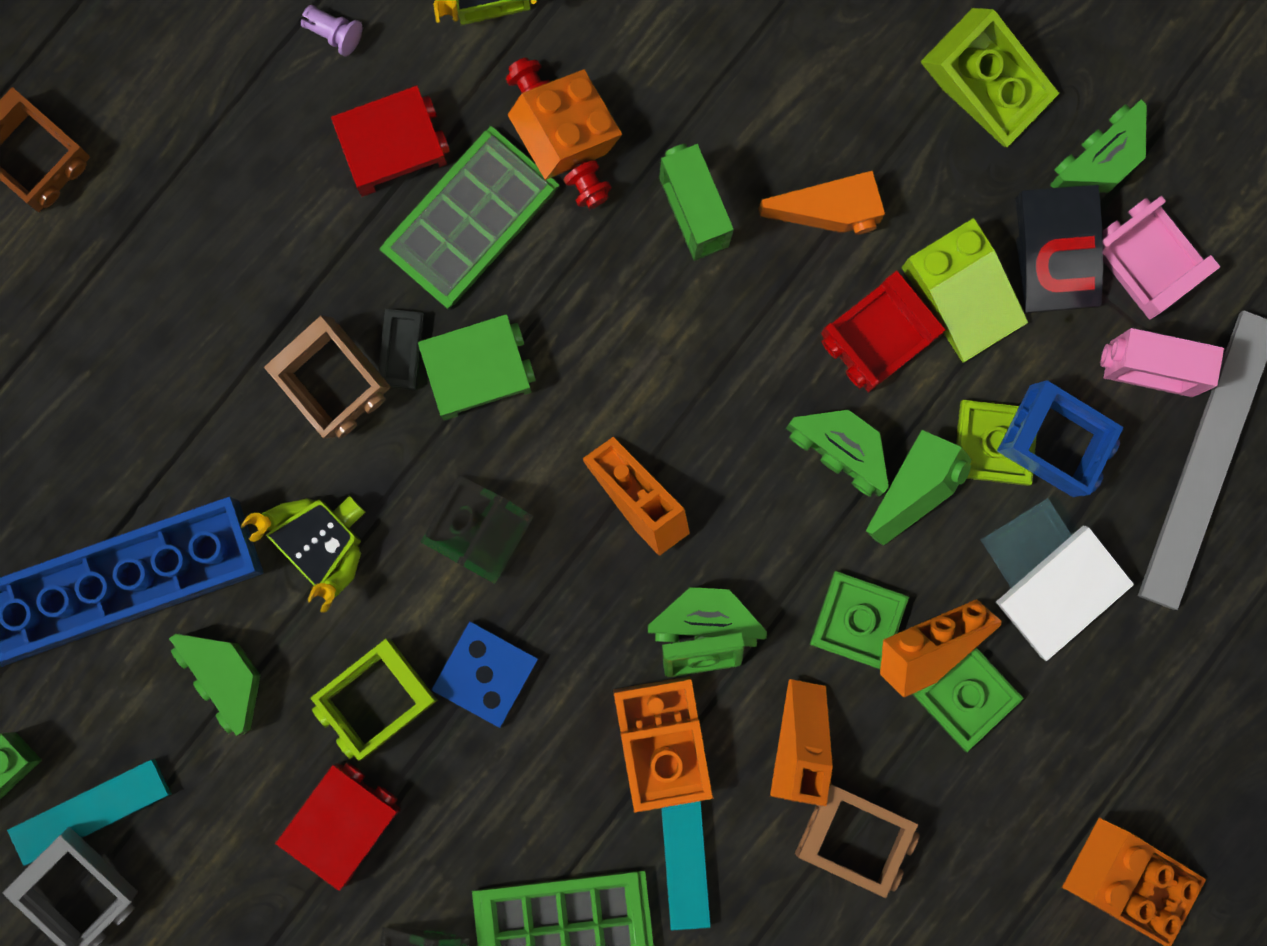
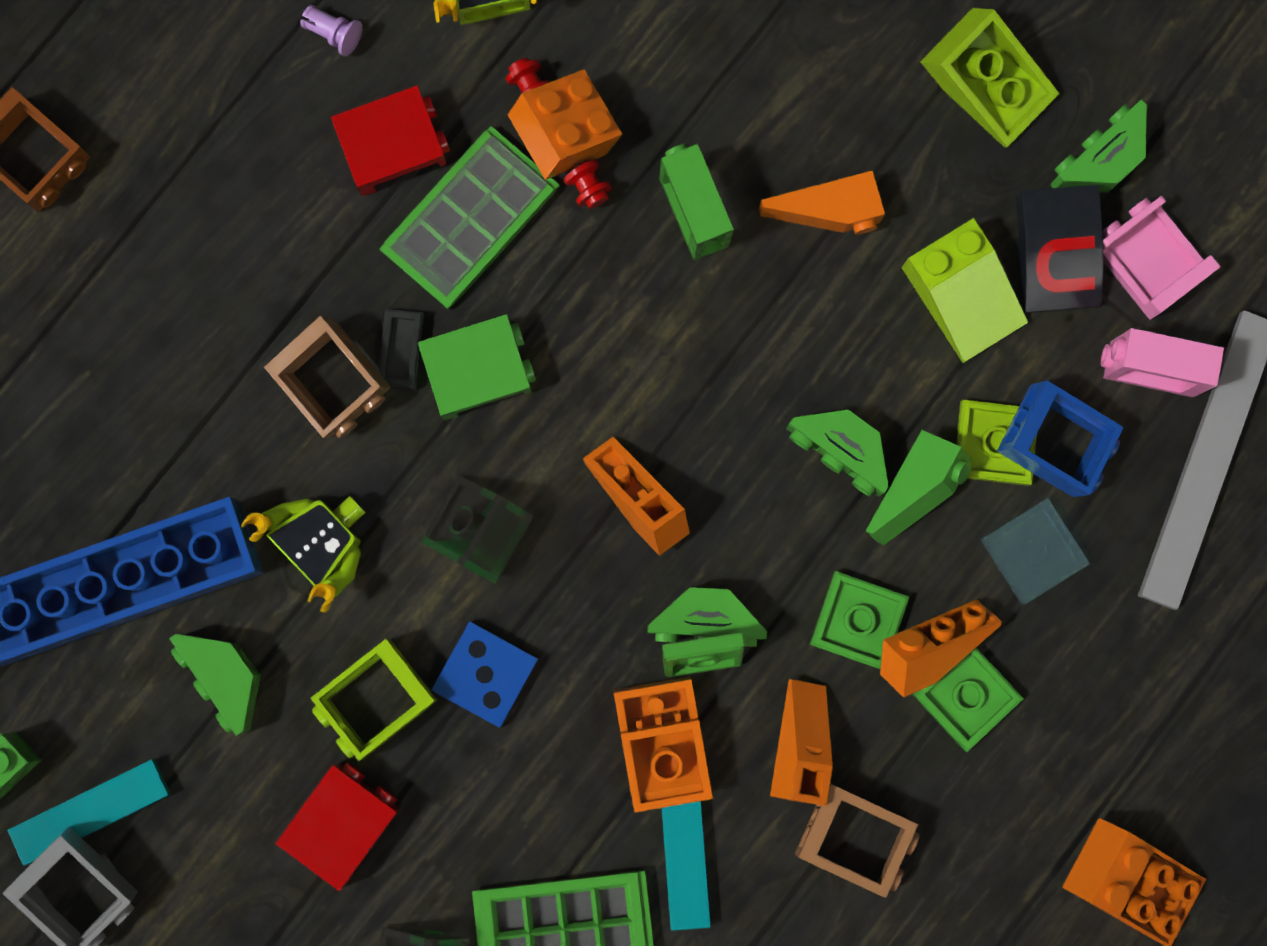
red panel [821,270,945,393] -> none
white tile [996,525,1134,661] -> none

